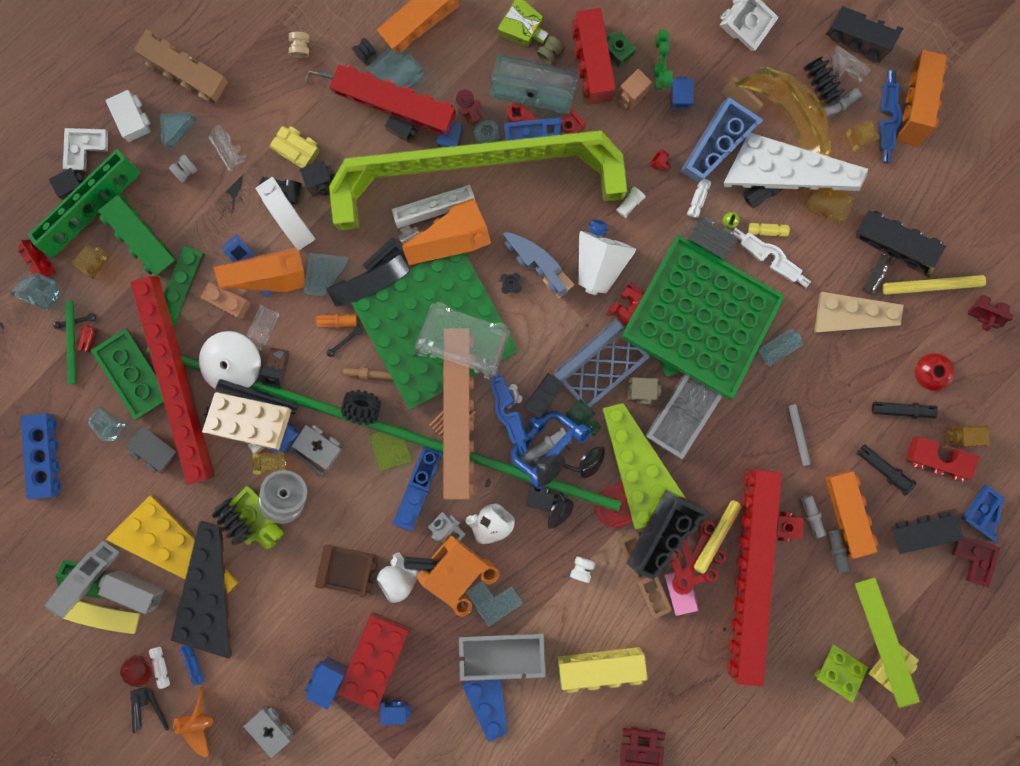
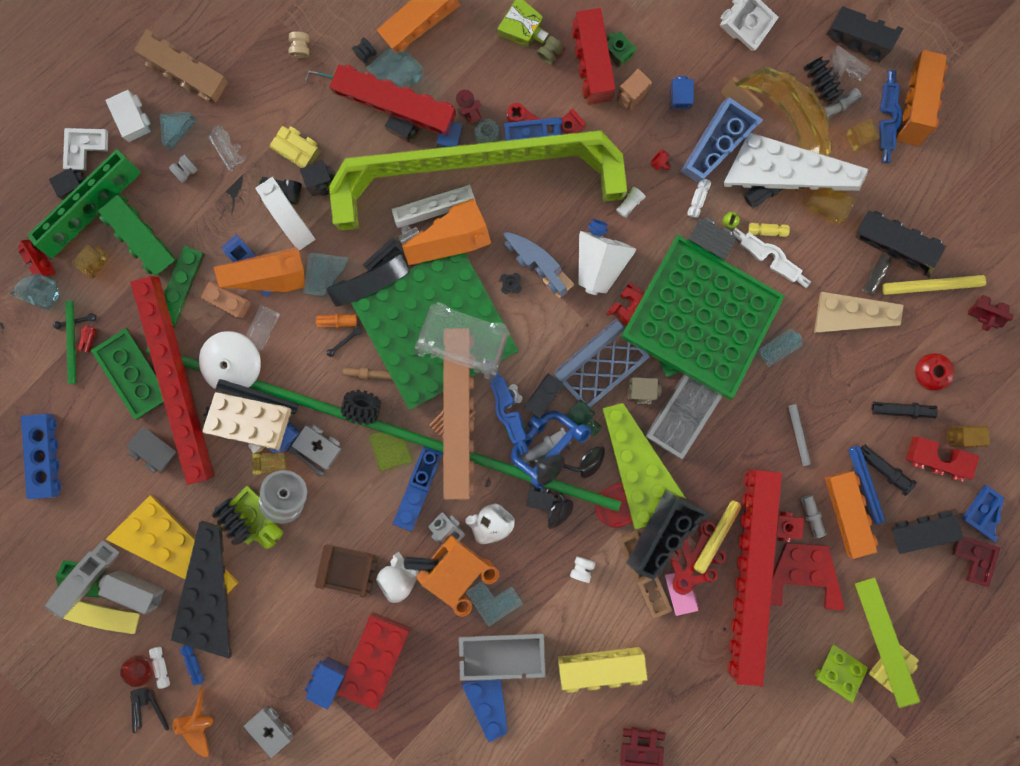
clear light blue slope [87,406,125,441] -> none
black leg [260,347,289,389] -> none
blue brick [380,699,411,725] -> none
clear light blue brick [488,54,579,114] -> none
green plant [654,29,673,90] -> none
dark grey pin [828,529,851,573] -> none
none -> red wing [770,543,845,610]
none -> blue axle [848,446,885,525]

